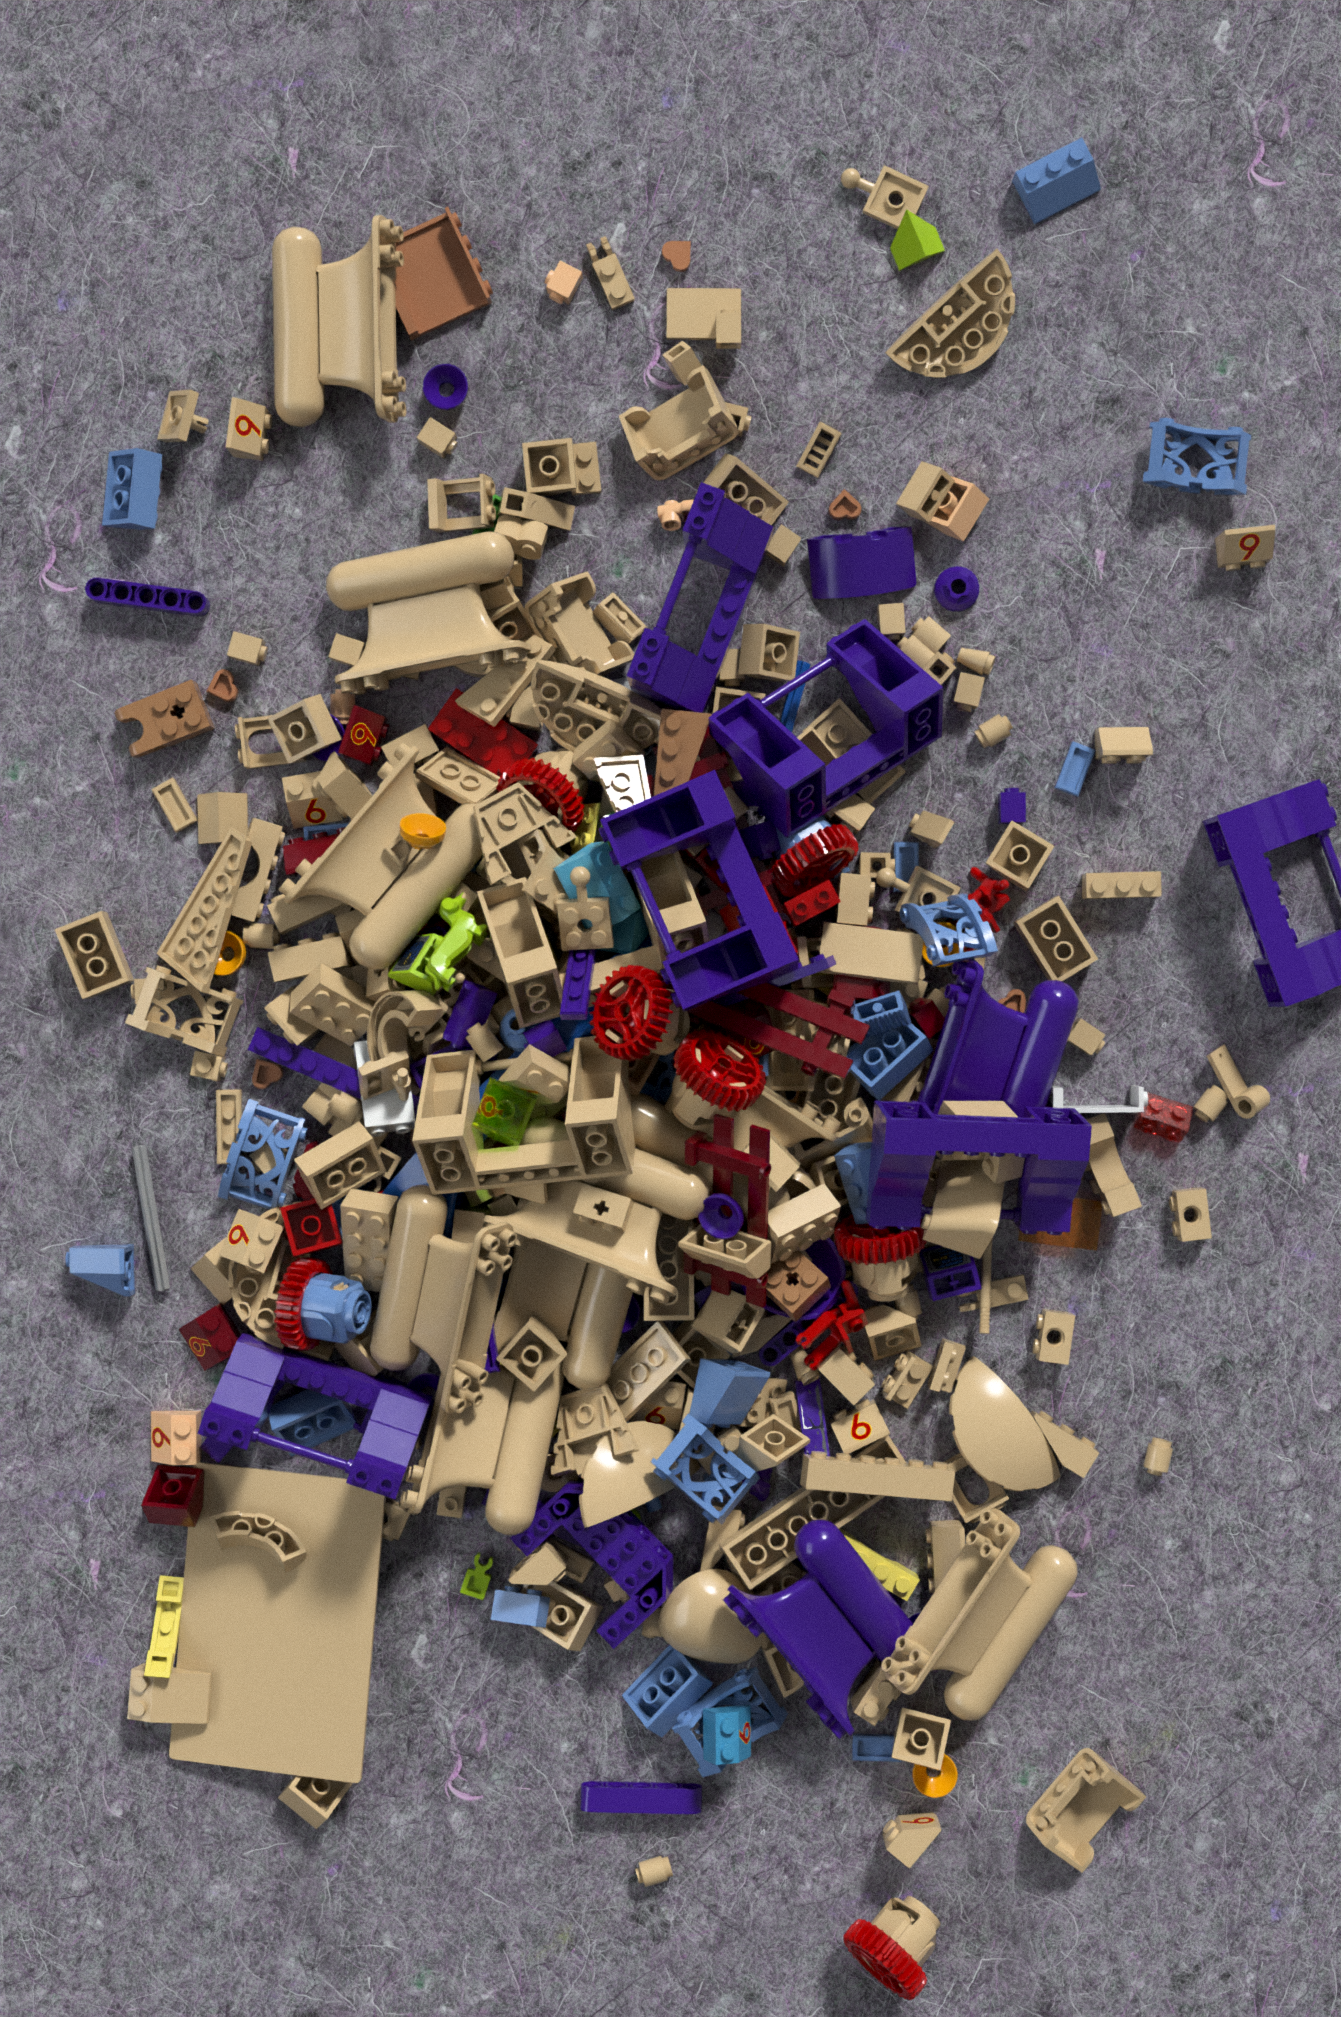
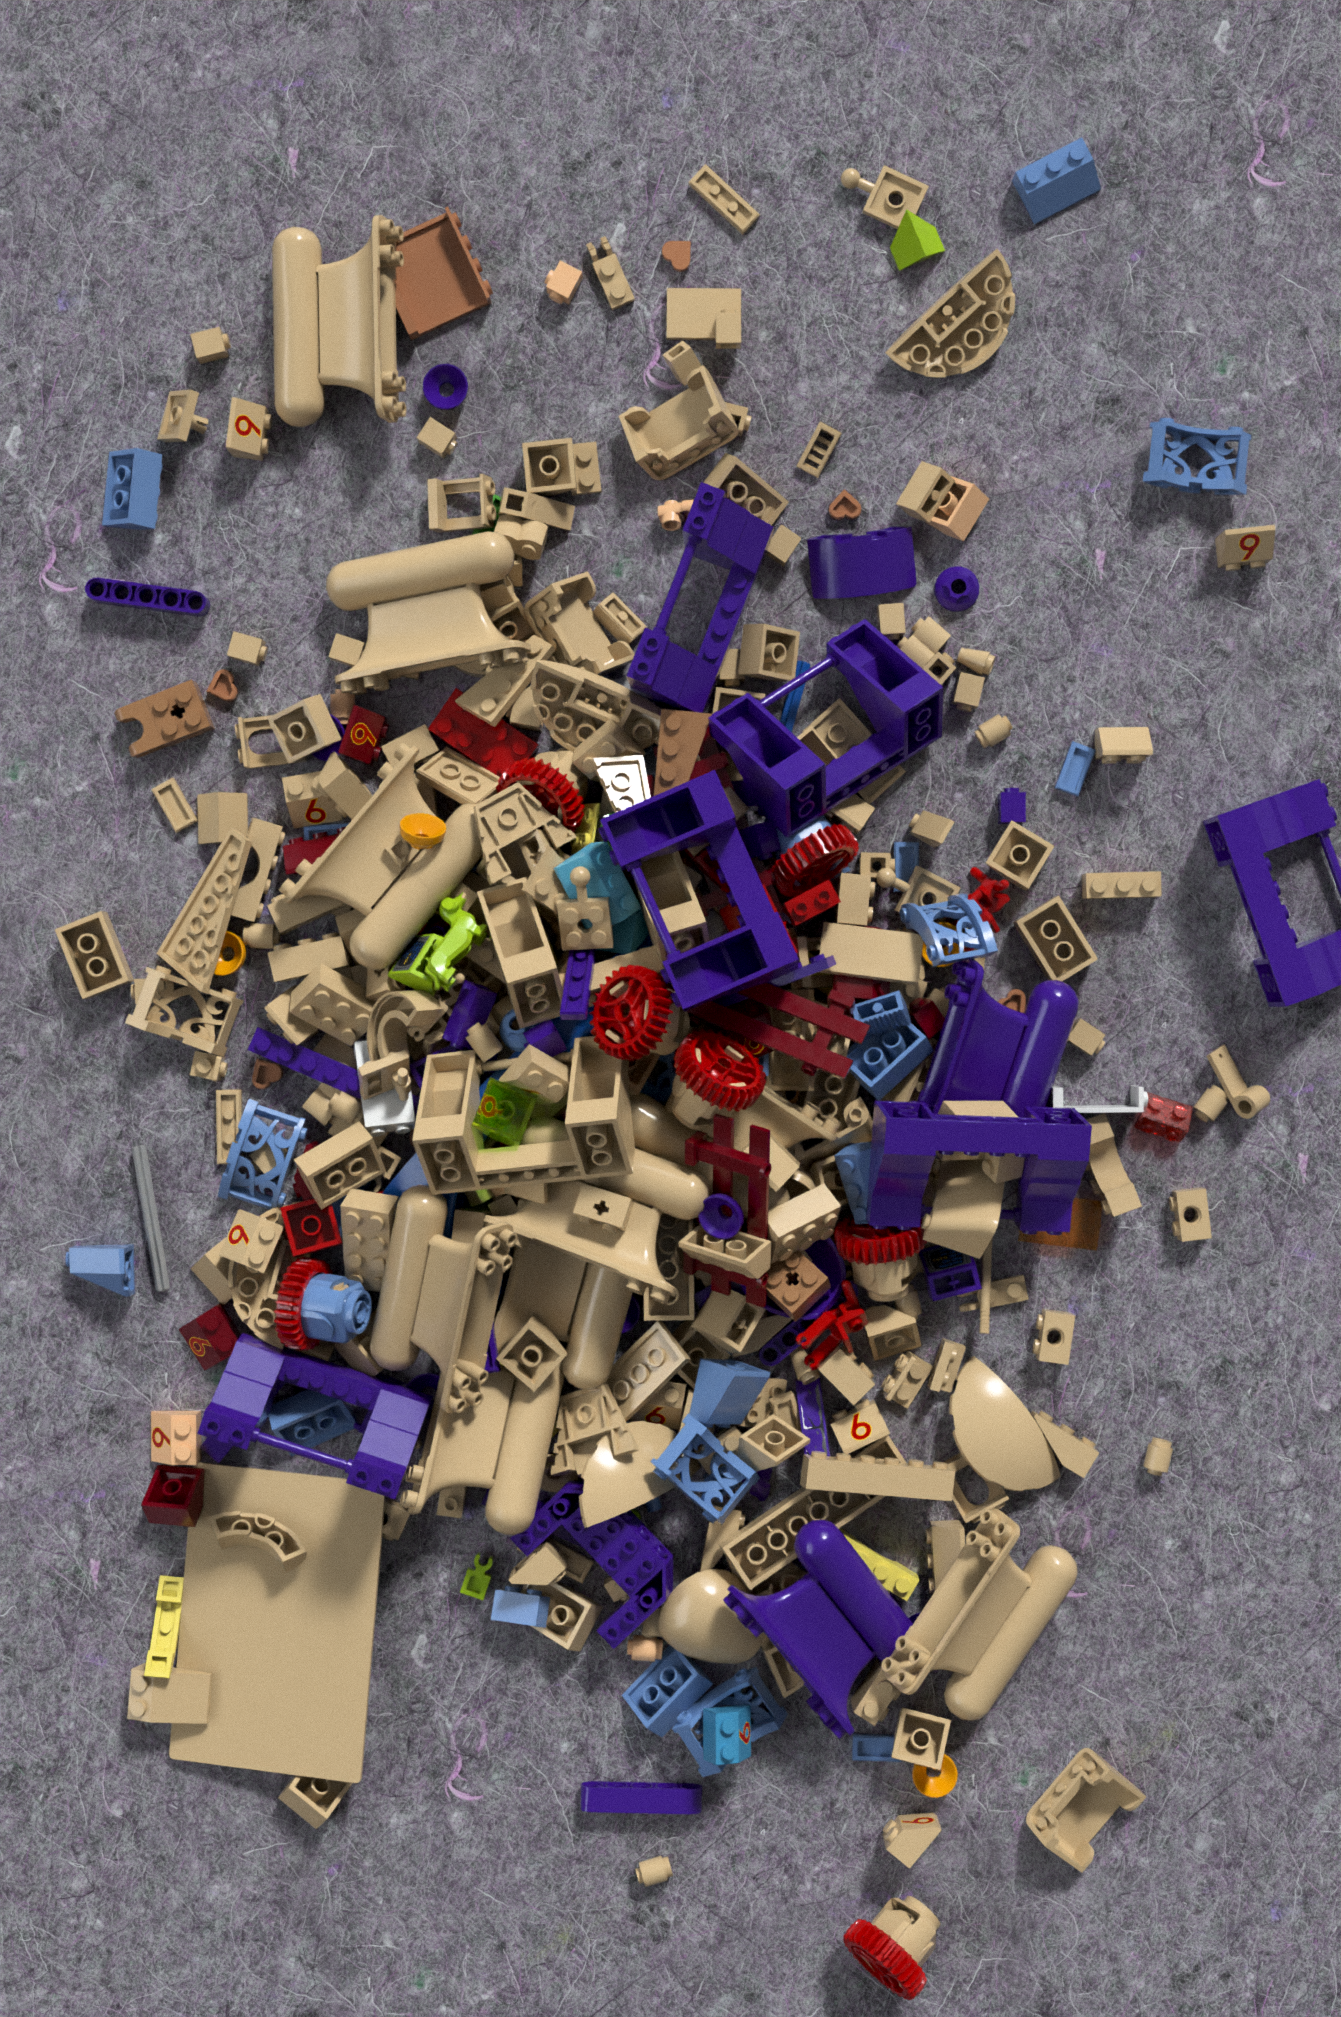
none -> tan brick [190,327,231,364]
none -> light nougat brick [627,1635,663,1662]
none -> tan tile [688,164,760,235]

